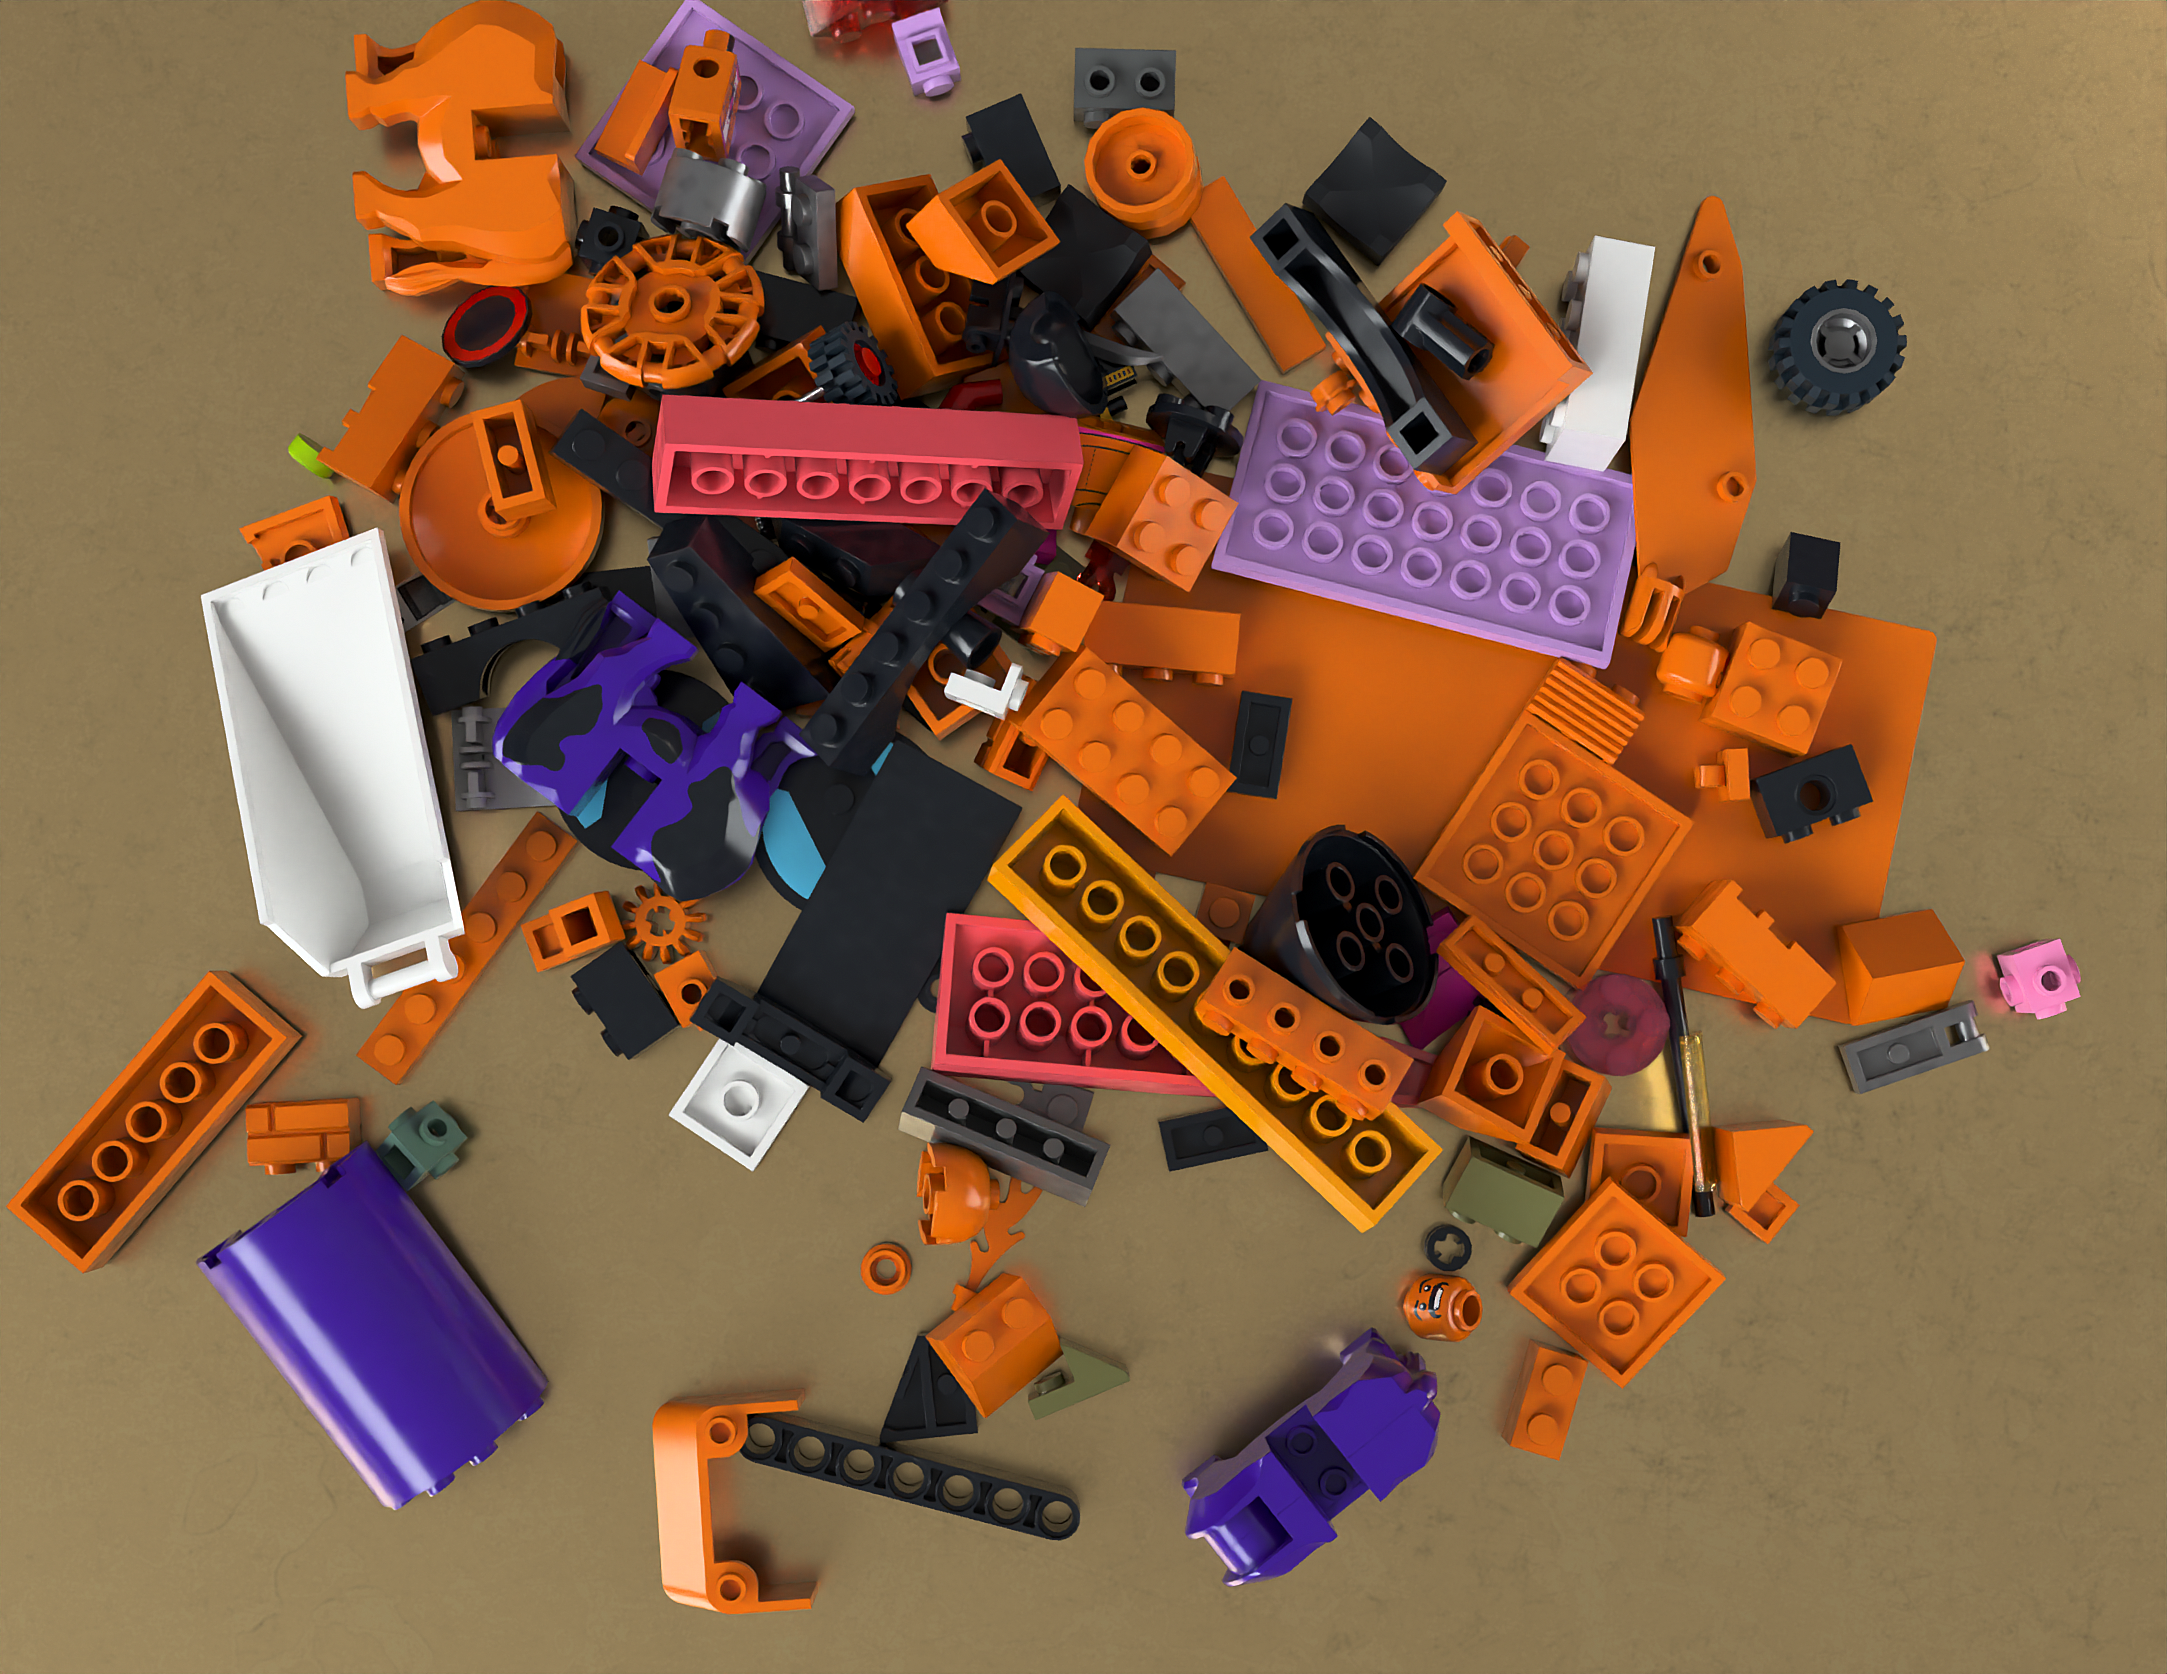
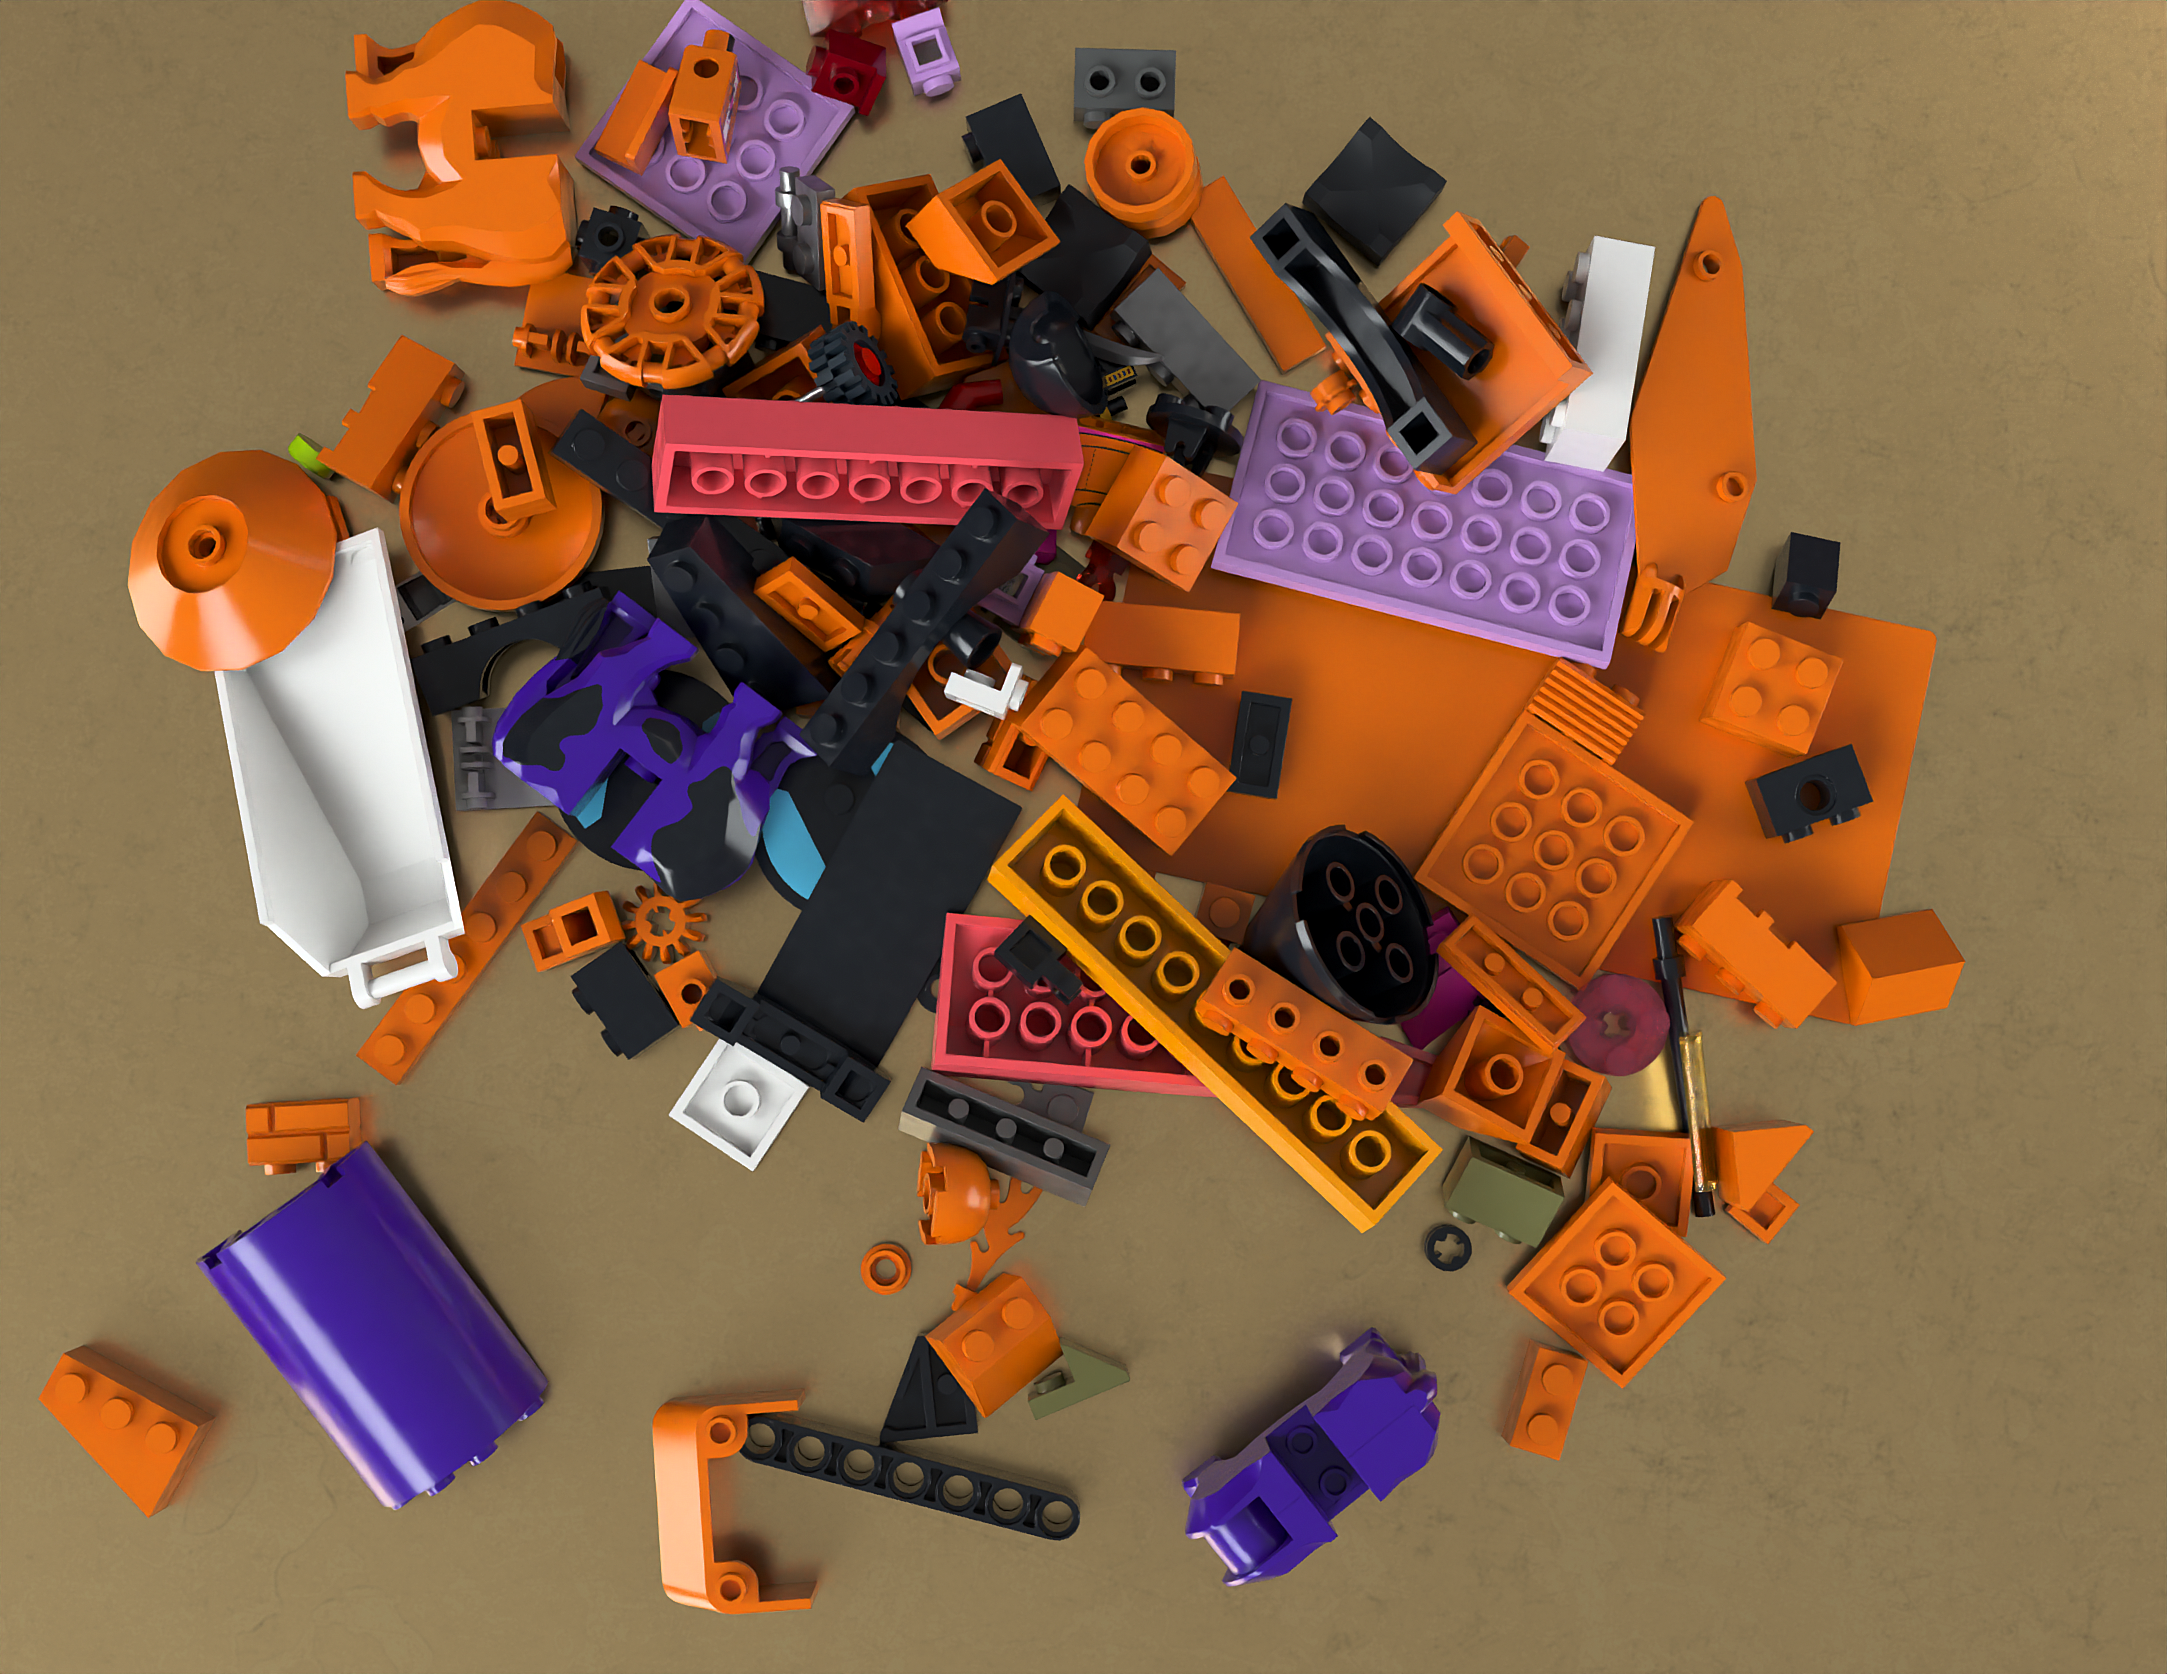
orange brick [6,970,302,1274] -> none
sand green brick [375,1100,467,1192] -> none
piece [441,285,533,368] -> none
flat silver brick [650,148,767,253] -> none
black plate [1158,1106,1268,1172] -> none
orange head [1403,1273,1483,1343] -> none
orange head [1656,625,1731,704] -> none
orange tile [1694,748,1750,803] -> none
black wheel [1768,279,1907,416] -> none
flat silver plate [1839,1000,1990,1094] -> none
bright pink brick [1997,939,2081,1019] -> none
none -> orange wedge [38,1345,216,1518]
none -> orange dish [128,450,337,671]
none -> dark red brick [806,28,886,116]
none -> orange hinge [820,198,882,341]
none -> black plate [994,915,1083,1006]

